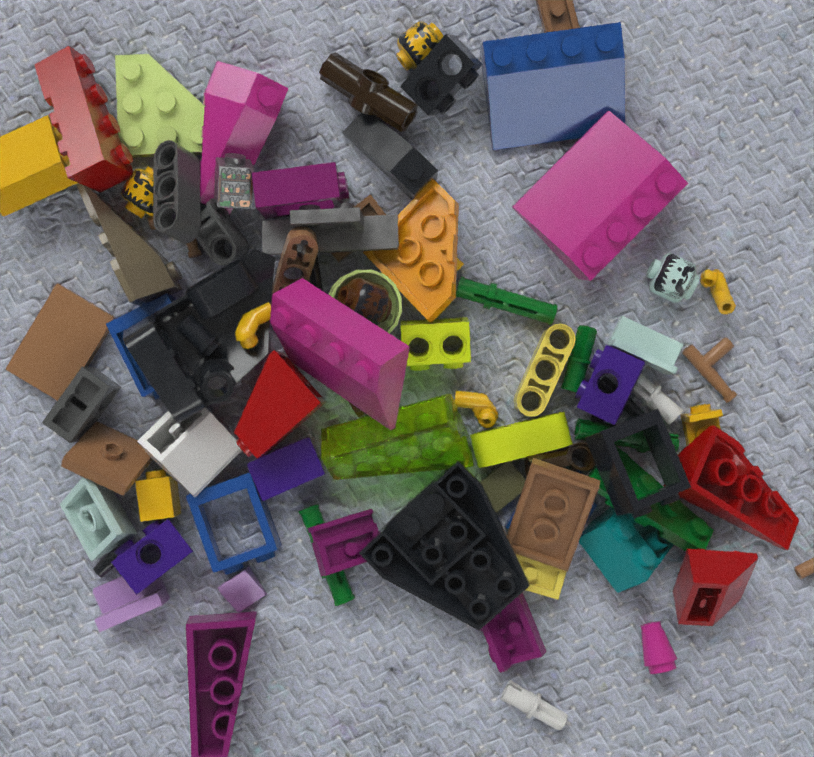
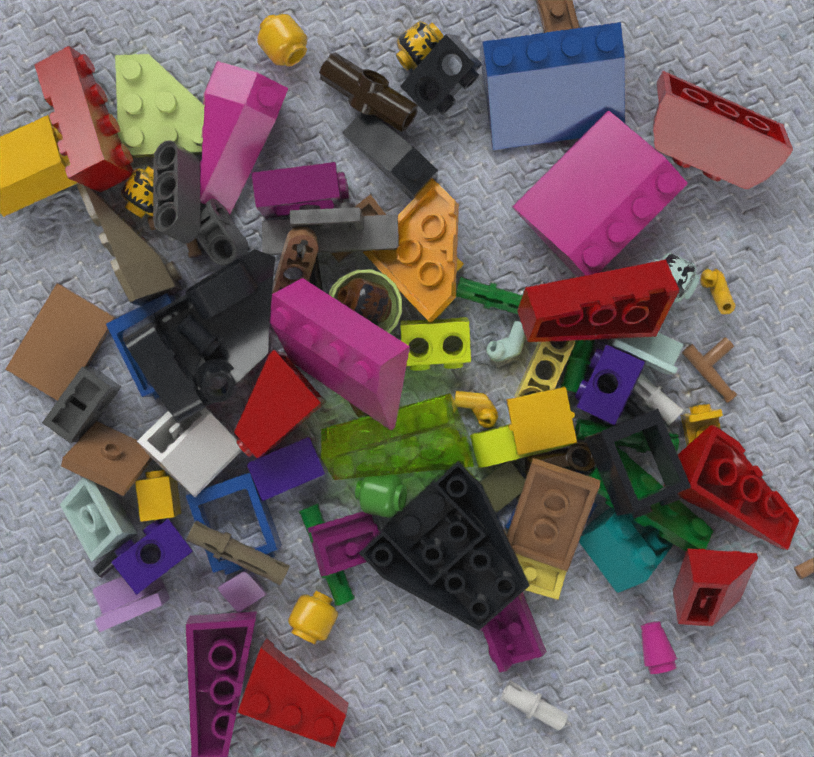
brick [214,153,254,209] -> none
yellow arm [235,302,271,349] -> none
none -> dark tan pin [186,520,290,586]
none -> red wedge [237,638,349,748]
none -> yellow head [257,14,308,67]
none -> yellow head [288,591,338,645]
none -> bright green head [355,471,407,518]
none -> light aqua arm [486,321,526,362]
none -> yellow piece [506,387,577,455]
none -> red wedge [517,259,680,342]
none -> windscreen [653,71,793,189]

